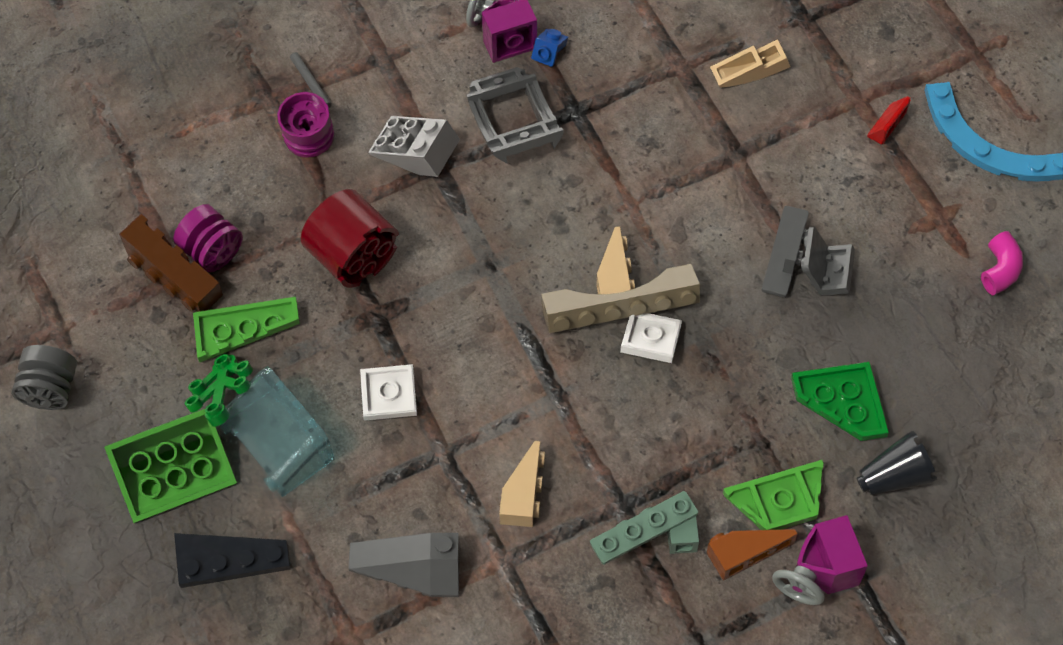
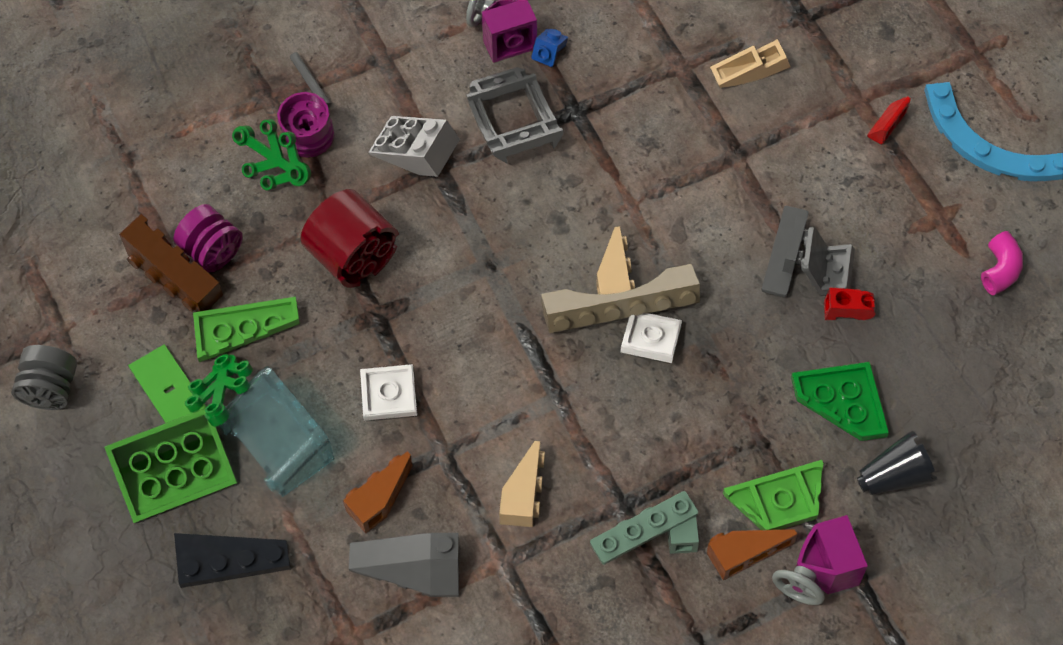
none -> bright green piece [128,344,206,423]
none -> green plant [232,119,311,190]
none -> dark orange slope [343,451,413,533]
none -> red leg [824,287,875,320]

